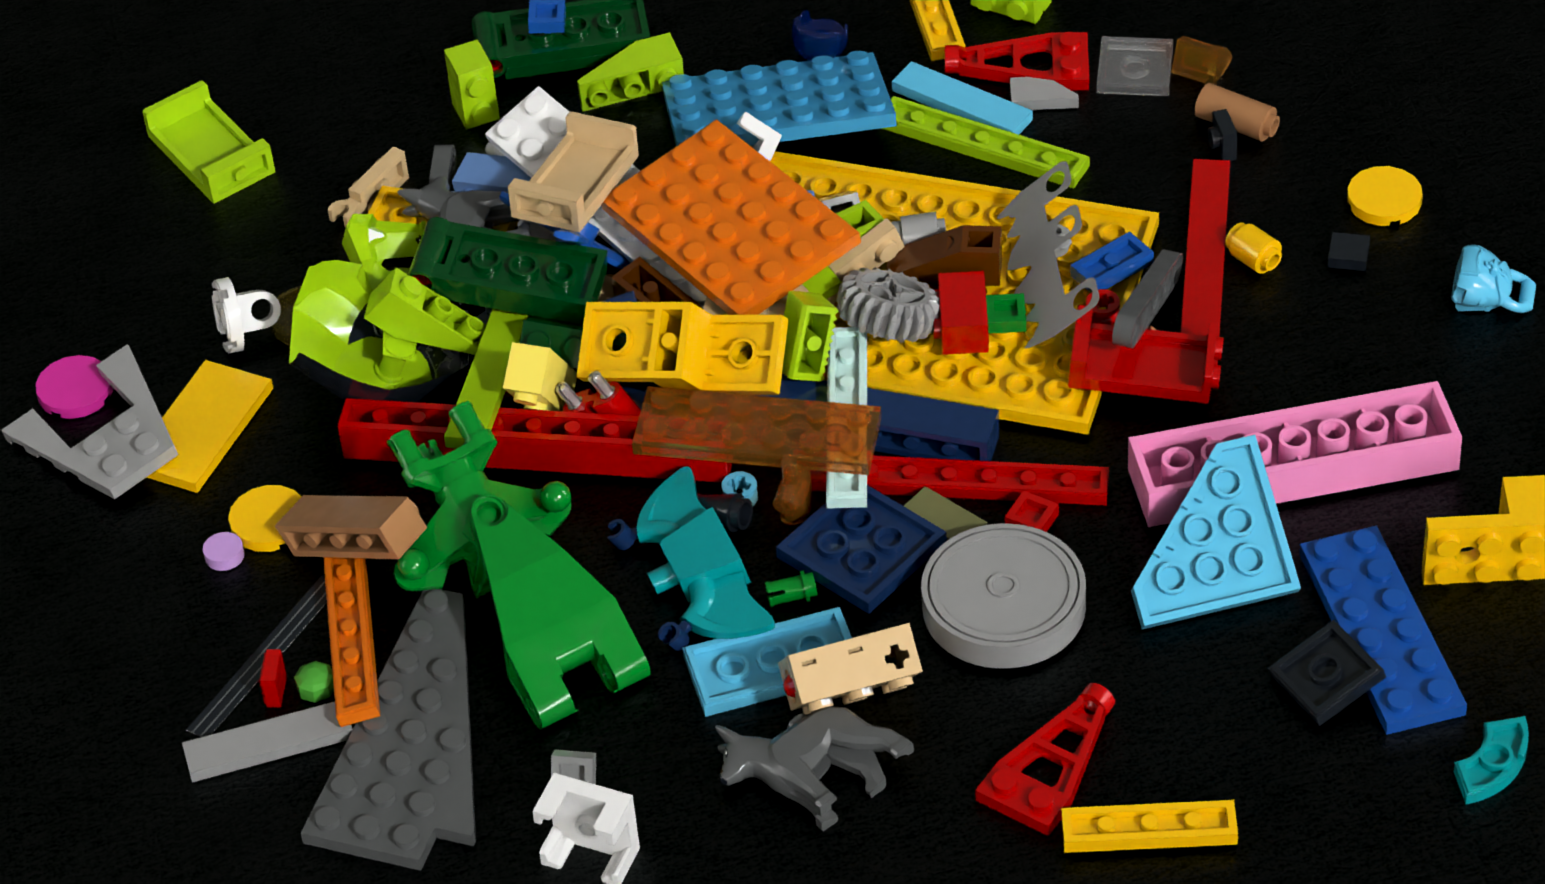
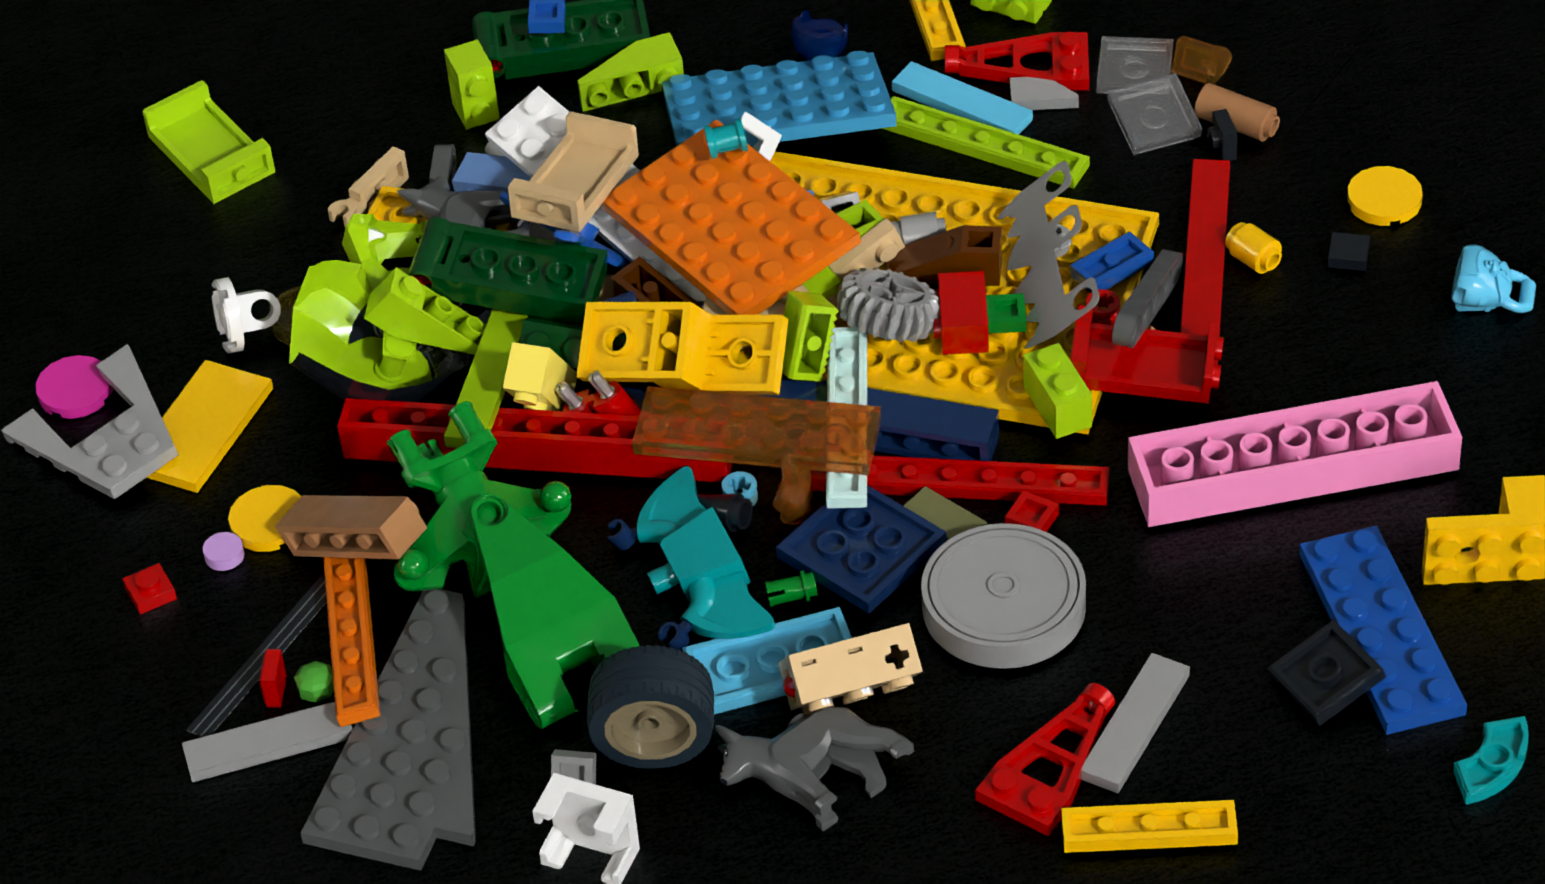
medium azure plate [1131,435,1301,629] -> none
none -> red plate [122,563,177,615]
none -> black wheel [587,645,714,768]
none -> teal bush [704,118,748,159]
none -> lime brick [1023,343,1092,439]
none -> light grey tile [1081,653,1190,793]
none -> clear tile [1107,73,1203,155]

